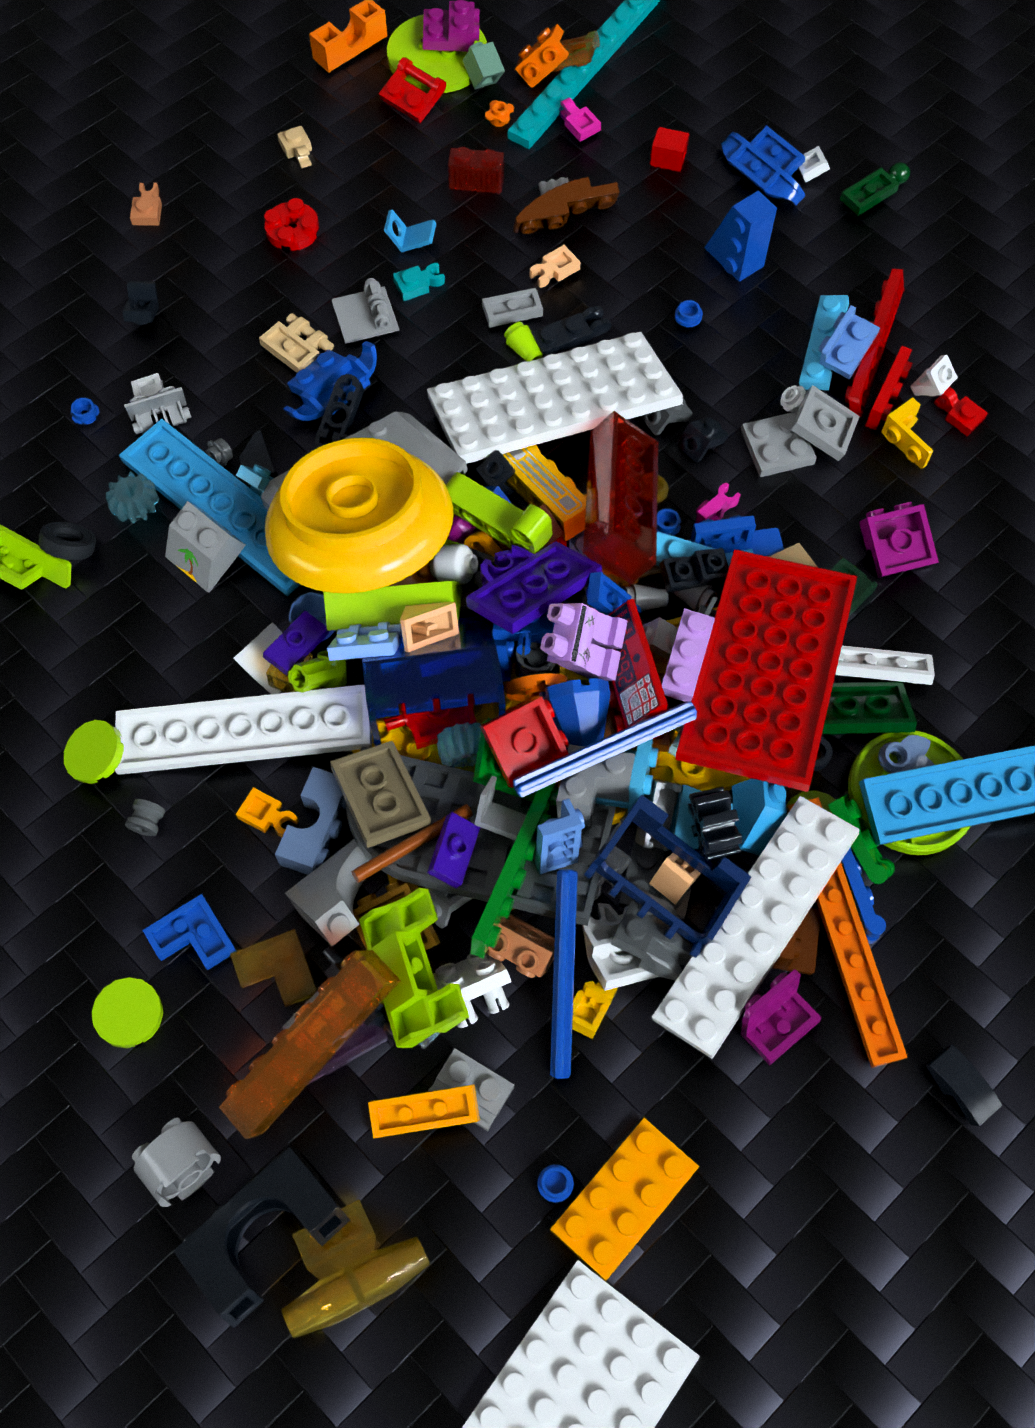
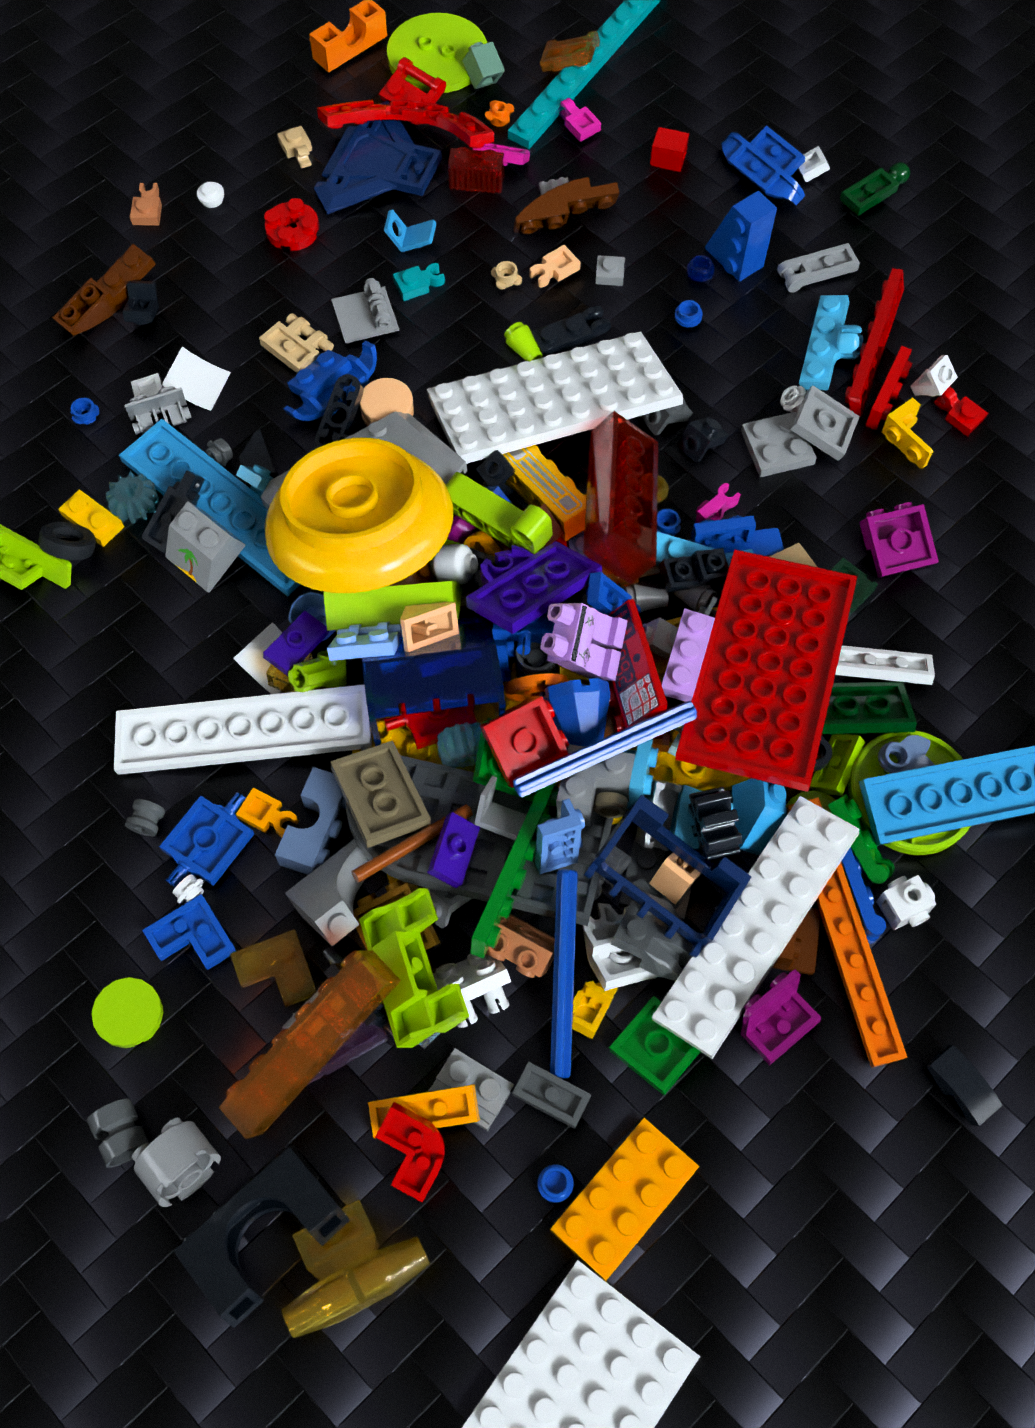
lime tile [64,720,124,784] -> none
magenta plate [423,0,480,52] -> none
light grey plate [482,288,543,328] -> none
orange bracket [515,24,569,88] -> none
medium blue bracket [818,305,880,379] -> none
none -> reddish brown slope [52,244,156,336]
none -> yellow plate [58,489,124,547]
none -> dark grey wheel [87,1098,149,1168]
none -> black hinge [142,470,205,553]
none -> blue plate [159,792,254,888]
none -> white sticker [162,347,231,411]
none -> white plate [173,874,204,904]
none -> white plate [197,182,224,208]
none -> dark blue plate [314,101,442,215]
none -> red plate [317,99,494,148]
none -> light nougat head [360,378,414,427]
none -> red plate [375,1102,445,1203]
none -> dark pink plate [472,143,530,166]
none -> tan plate [491,261,522,289]
none -> dark grey plate [512,1061,591,1129]
none -> dark tan tile [593,792,628,818]
none -> light grey plate [595,255,625,286]
none -> green plate [609,996,700,1095]
none -> clear blue plate [687,255,714,282]
none -> light grey plate [777,243,860,292]
none -> lime plate [810,734,865,796]
none -> white brick [876,875,936,931]

